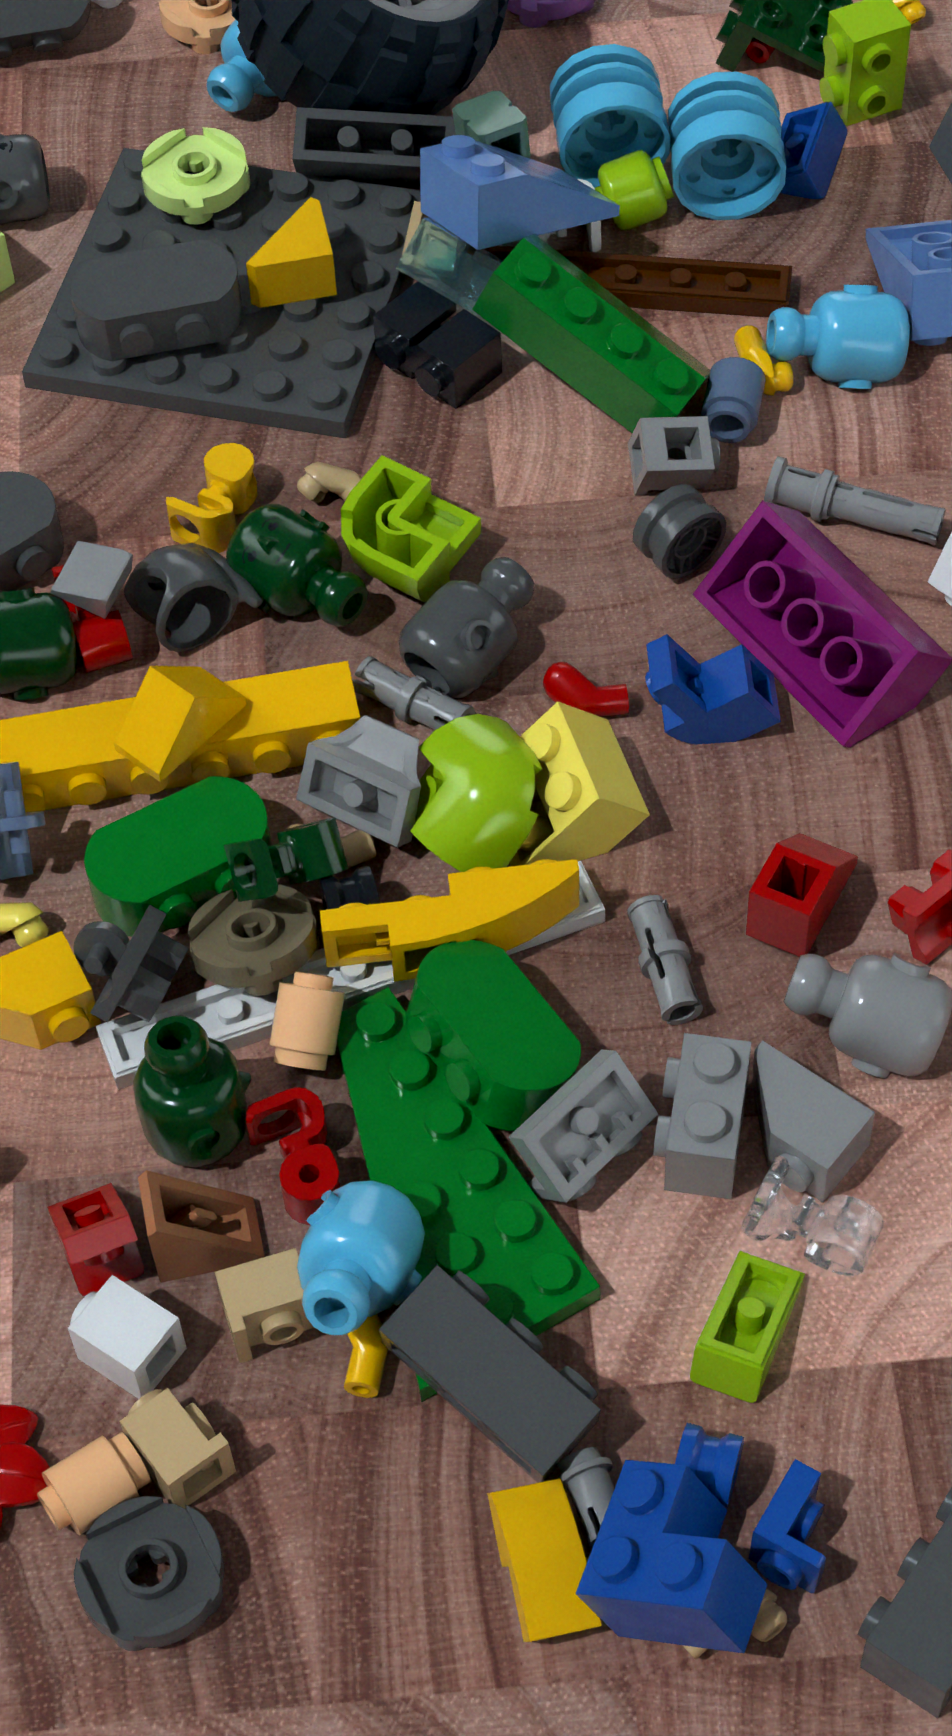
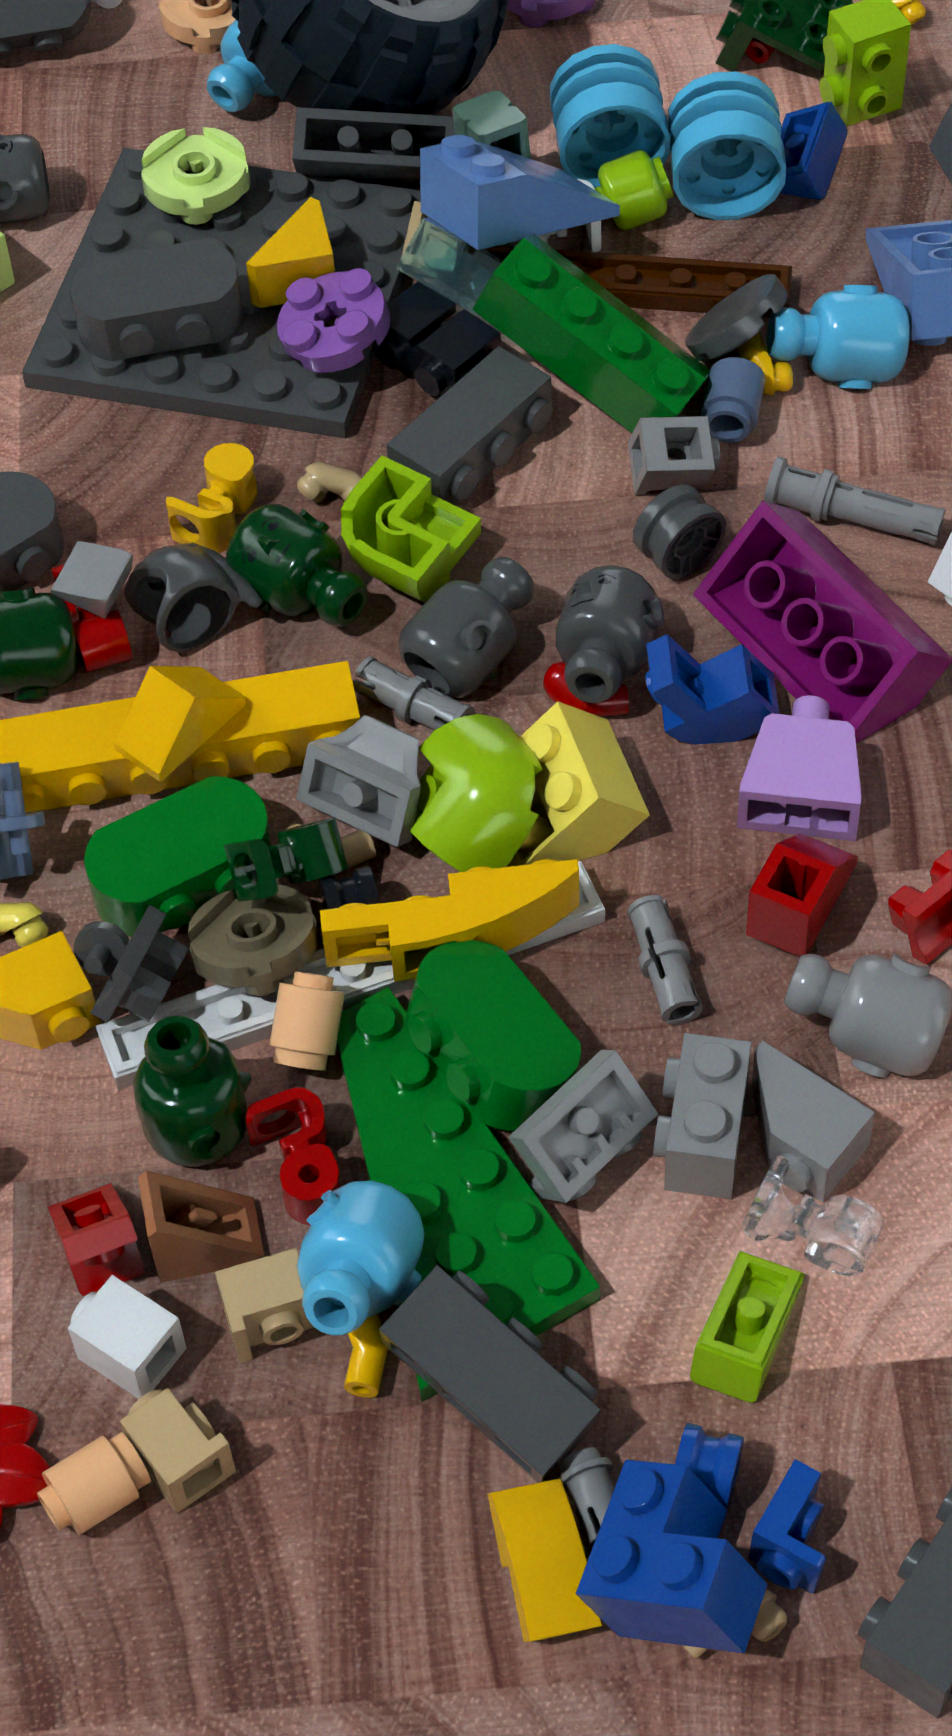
dark grey plate [74,1496,225,1651] -> none
none -> medium lavender plate [277,268,391,373]
none -> dark grey brick [387,346,553,505]
none -> dark grey piece [555,565,665,703]
none -> dark grey tile [685,274,788,361]
none -> lavender torso [737,695,862,841]

